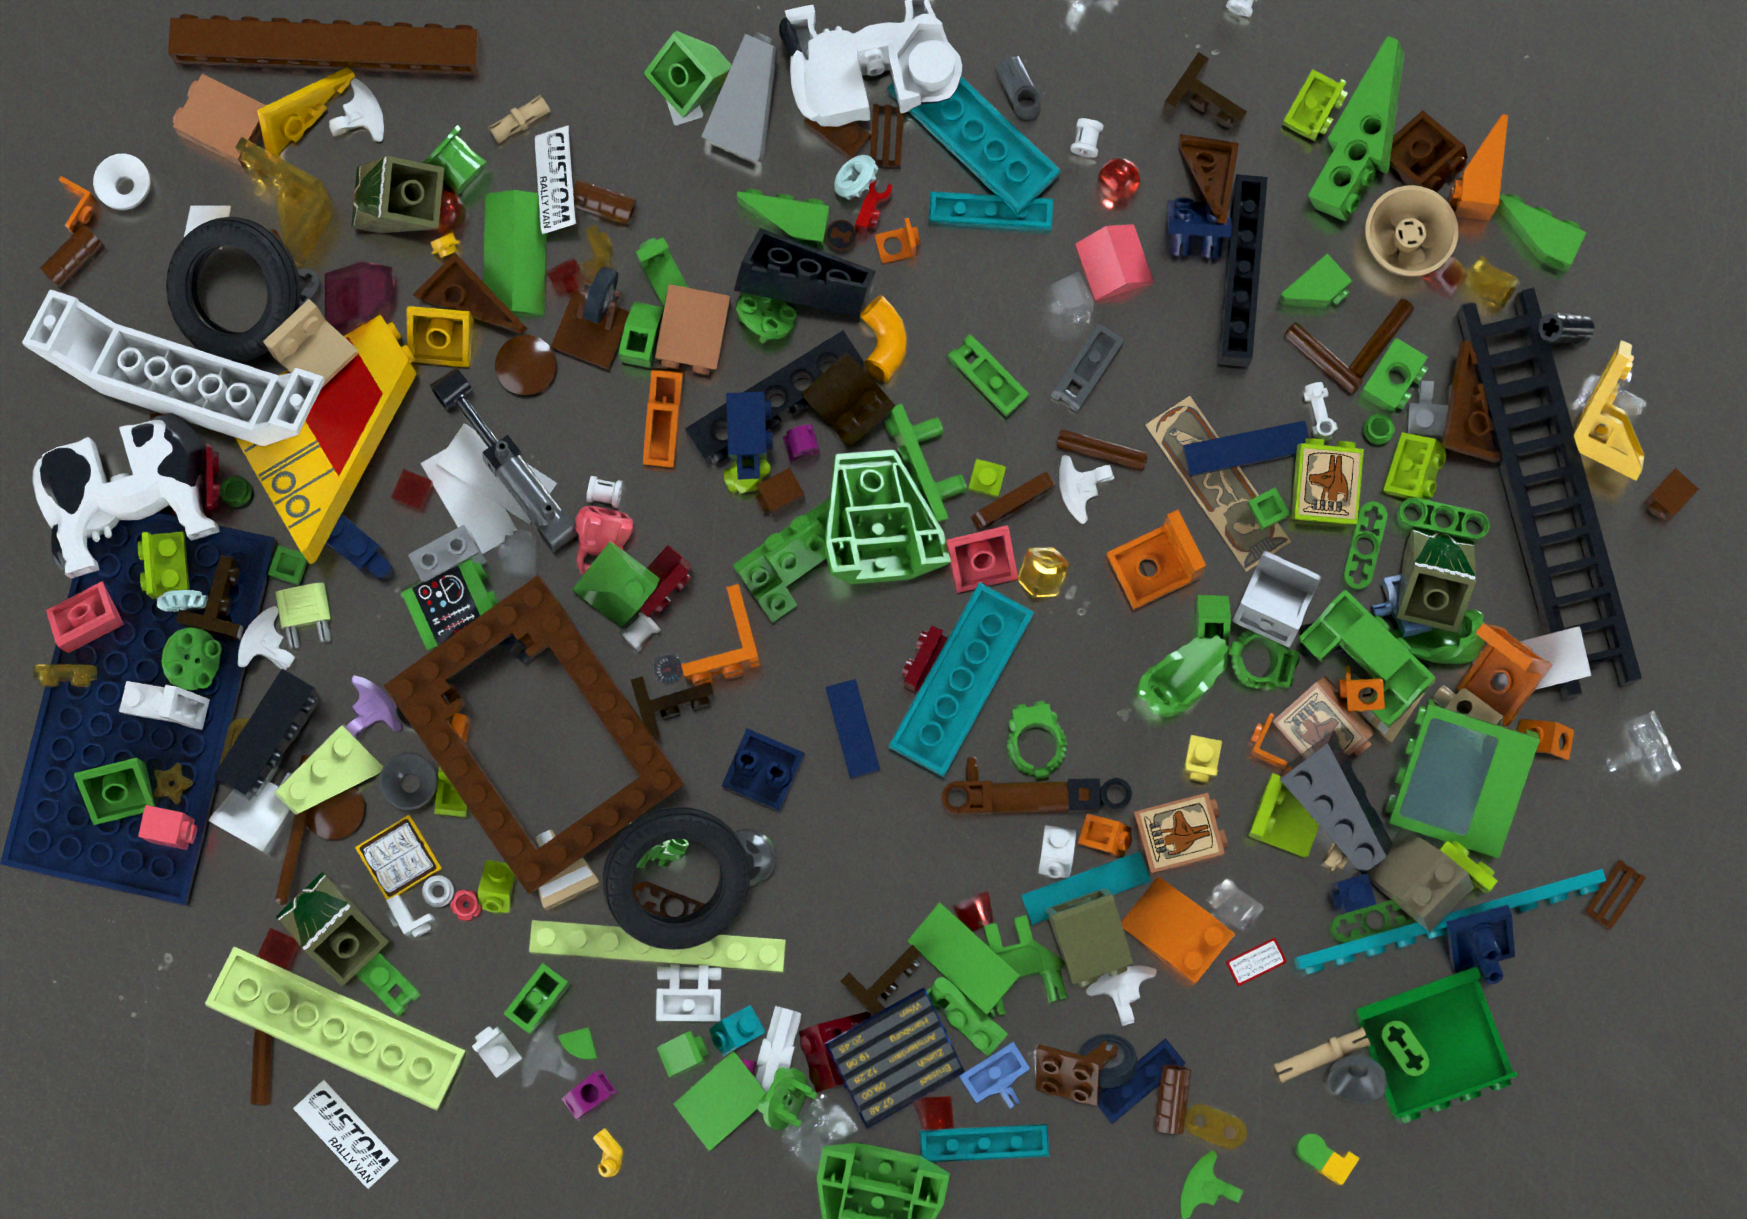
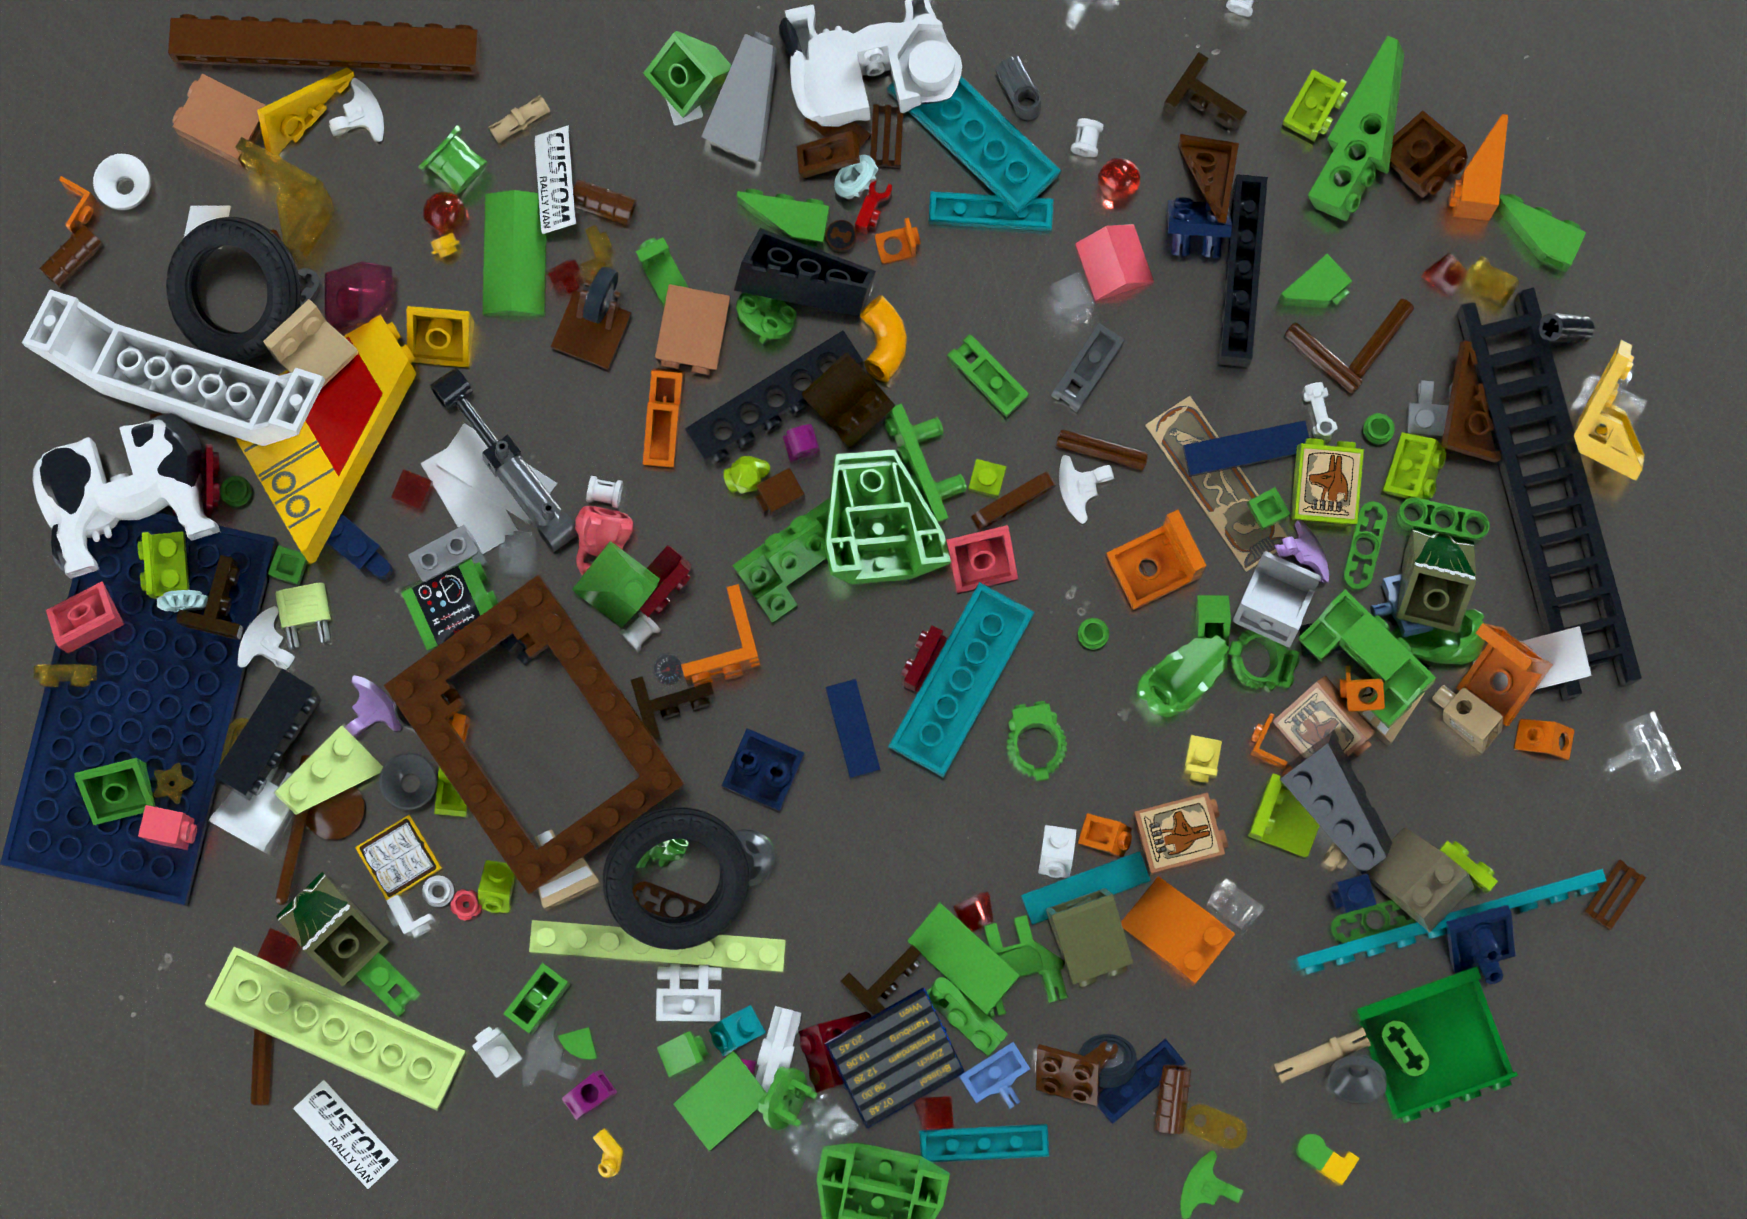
white bracket [119,681,210,730] -> none
bright green plate [161,627,222,691] -> none
olive slope [351,156,444,233] -> none
reddish brown wing [413,253,528,334] -> none
reddish brown dish [495,335,557,396] -> none
bright green slope [618,302,664,368] -> none
dark blue brick [726,391,773,480] -> none
reddish brown piece [941,757,1132,816] -> none
clear yellow panel [1018,547,1070,597] -> none
white piece [1086,966,1157,1026] -> none
white sticker [1226,938,1287,986] -> none
bright green brick [1360,338,1428,415] -> none
tan piece [1365,185,1458,277] -> none
panel [1385,698,1540,858] -> none
reddish brown brick [1645,468,1699,521] -> none
none -> reddish brown plate [797,130,860,178]
none -> bright green plate [1078,618,1109,650]
none -> lavender piece [1274,520,1329,583]

